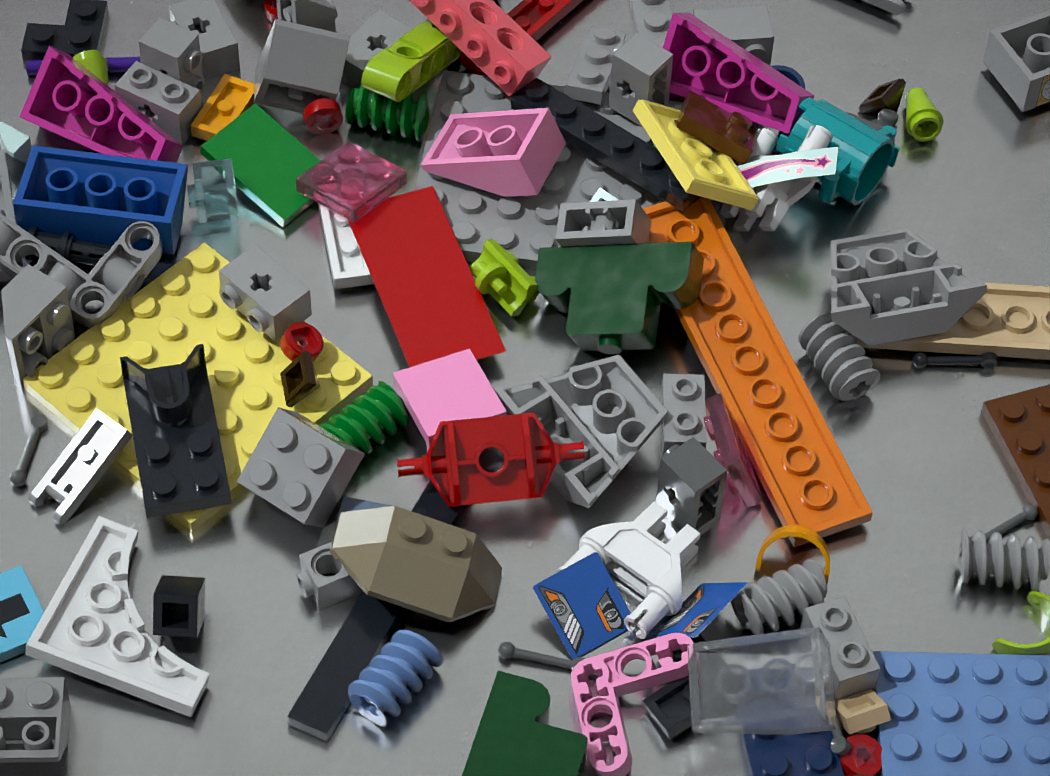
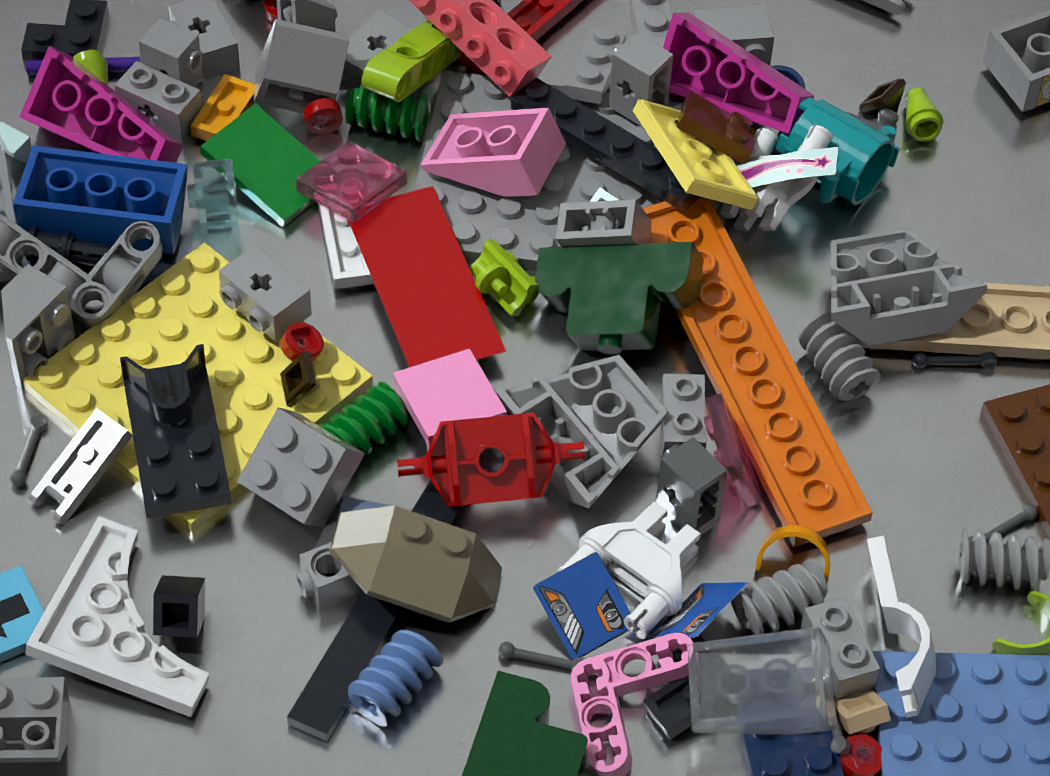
none -> white piece [867,535,937,718]

